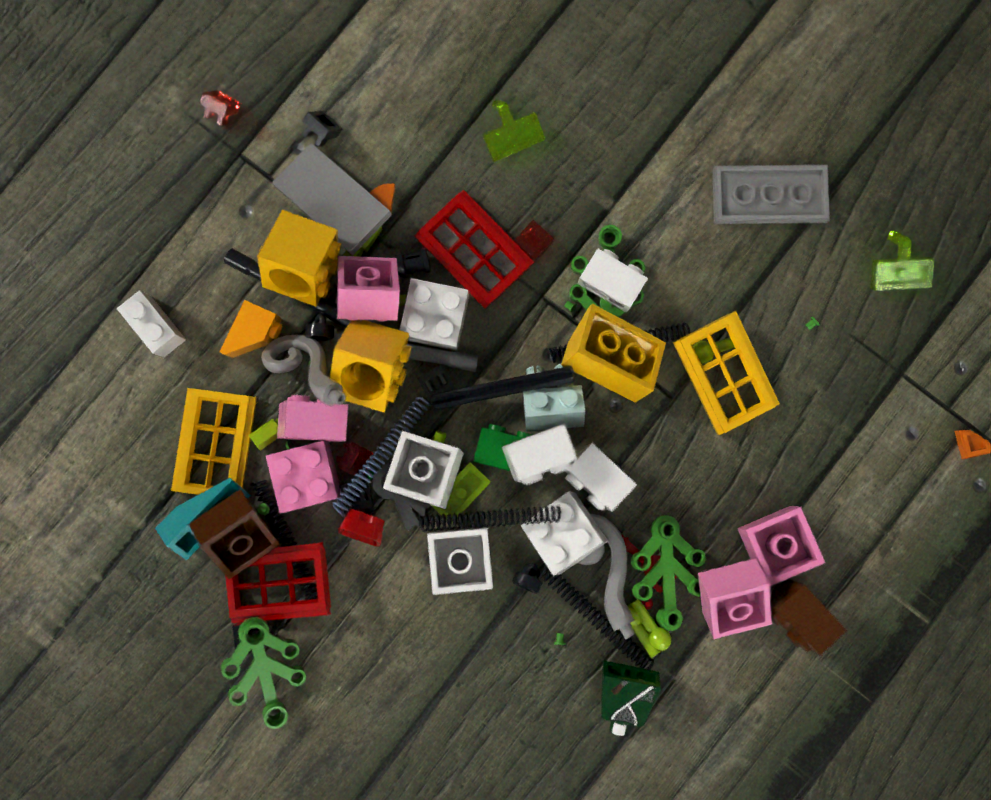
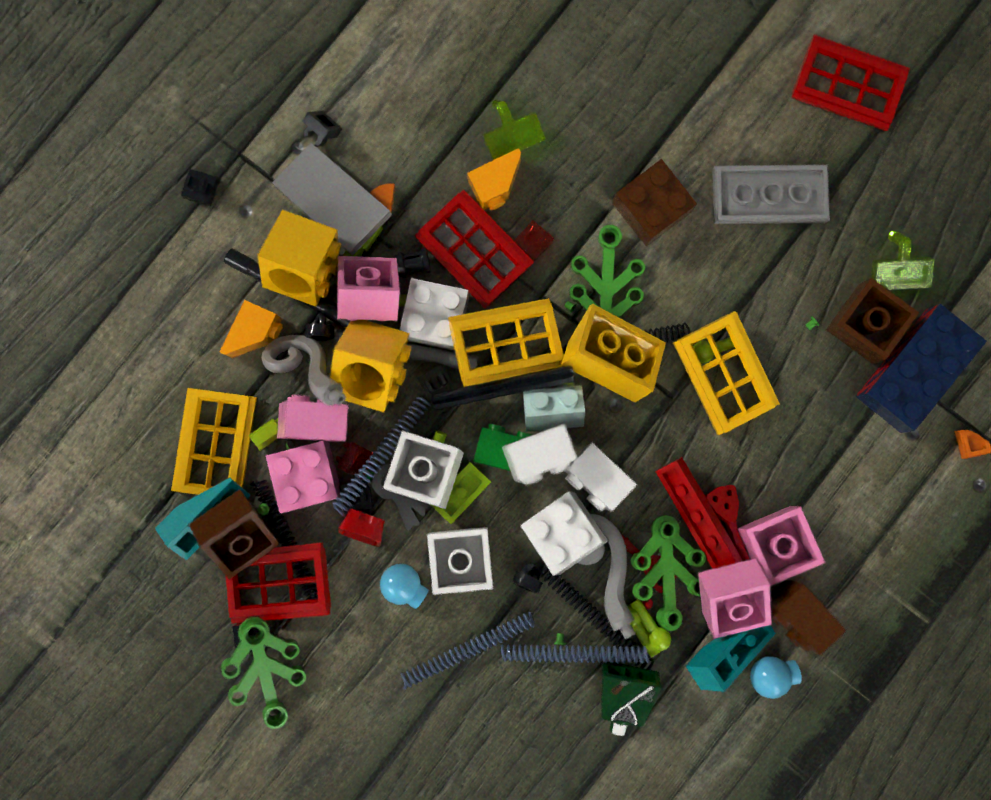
white brick [116,290,186,358] -> none
clear red tile [200,90,241,126] -> none
black piece [419,505,561,532] -> none
white brick [577,248,648,313] -> none
none -> black tile [181,169,220,206]
none -> medium azure piece [380,564,429,609]
none -> sand blue piece [401,612,534,690]
none -> yellow piece [448,298,564,387]
none -> light orange slope [467,148,521,210]
none -> sand blue piece [501,644,649,664]
none -> reddish brown brick [612,159,697,247]
none -> red plate [655,457,742,569]
none -> teal slope [686,625,776,692]
none -> red piece [705,485,750,562]
none -> medium azure piece [750,657,802,699]
none -> red piece [791,35,910,131]
none -> reddish brown brick [826,278,920,364]
none -> dark blue brick [855,304,987,433]

